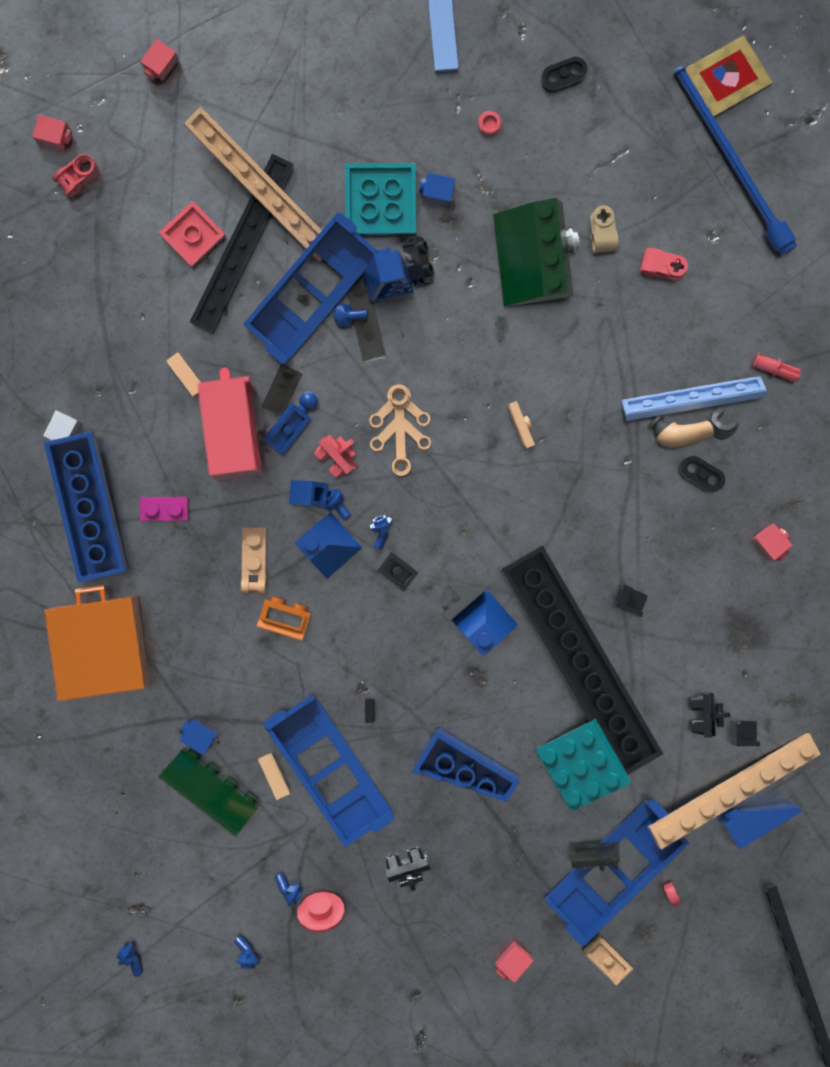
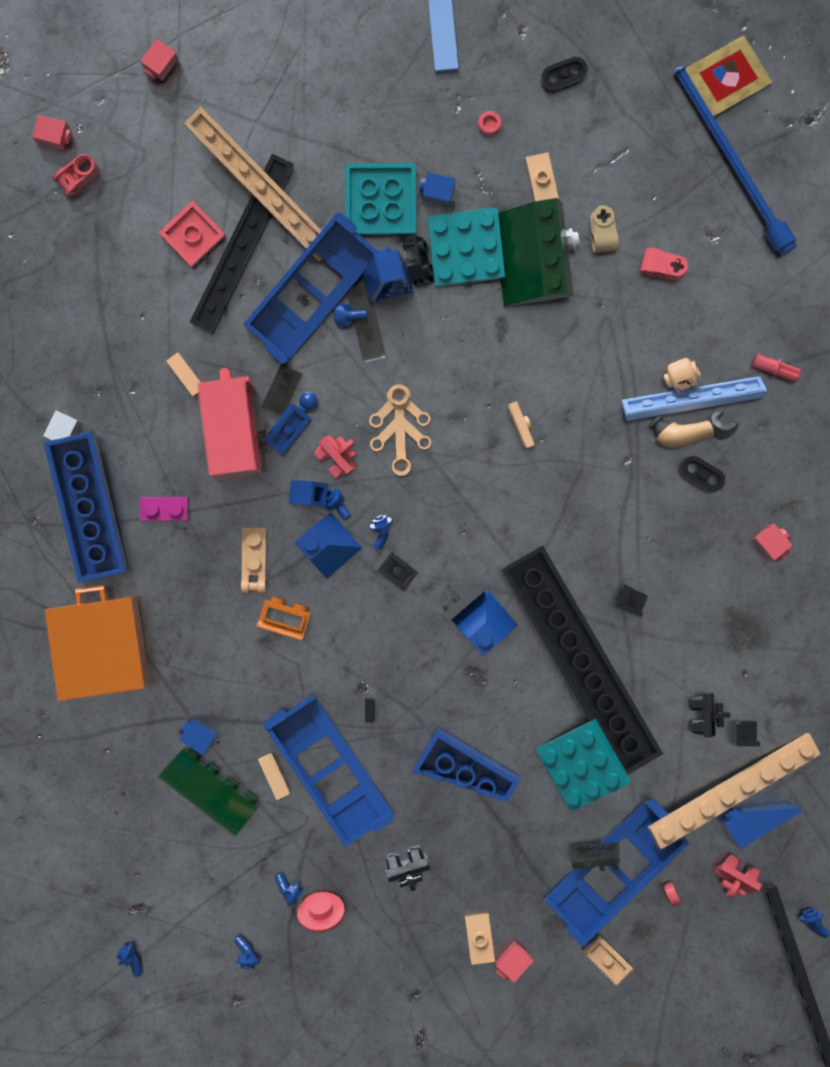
none -> teal plate [428,207,506,287]
none -> light nougat plate [465,913,495,965]
none -> light nougat plate [525,152,559,201]
none -> light nougat head [664,358,701,392]
none -> coral hips [714,855,762,898]
none -> blue plate [800,909,830,938]

